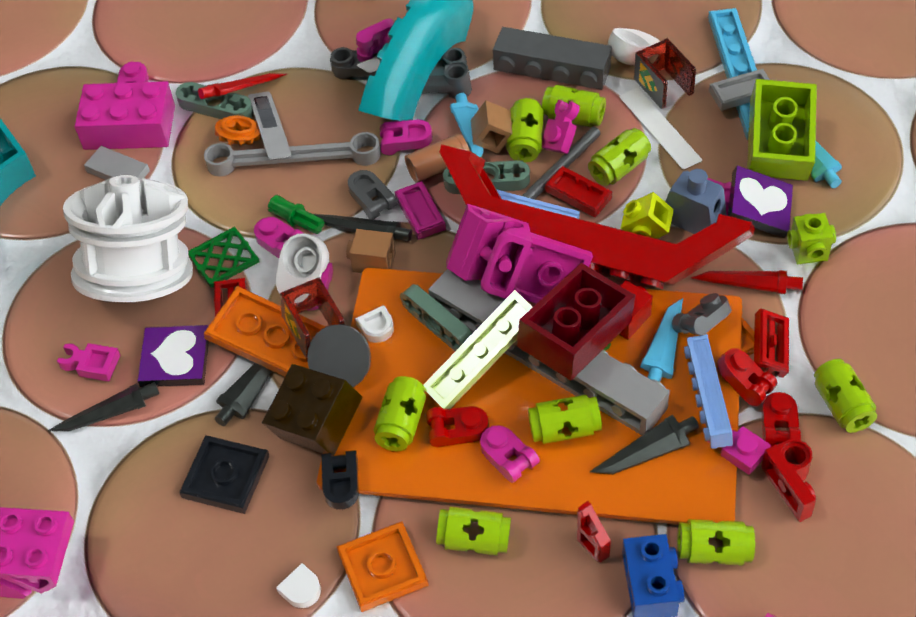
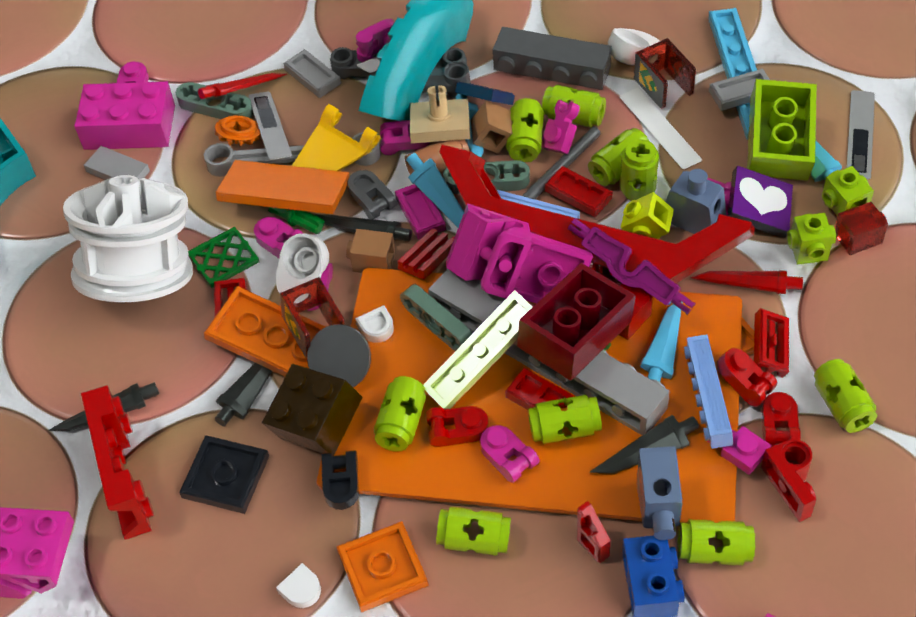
dark pink plate [57,343,121,382] -> none
tile [138,325,209,387] -> none
dark grey plate [672,293,732,335] -> none
none -> red piece [81,385,154,540]
none -> orange tile [216,160,349,214]
none -> light grey tile [283,49,341,98]
none -> yellow flag [292,104,381,171]
none -> red tile [397,228,455,280]
none -> medium azure bar [406,153,464,228]
none -> tan tile [410,85,470,144]
none -> dark blue tile [455,82,515,105]
none -> red tile [505,368,575,410]
none -> magenta piece [568,218,696,315]
none -> lime piece [620,139,659,201]
none -> sand blue torso [637,446,682,540]
none -> lime brick [822,166,874,222]
none -> clear red brick [835,202,888,255]
none -> light grey sticker [847,90,875,179]

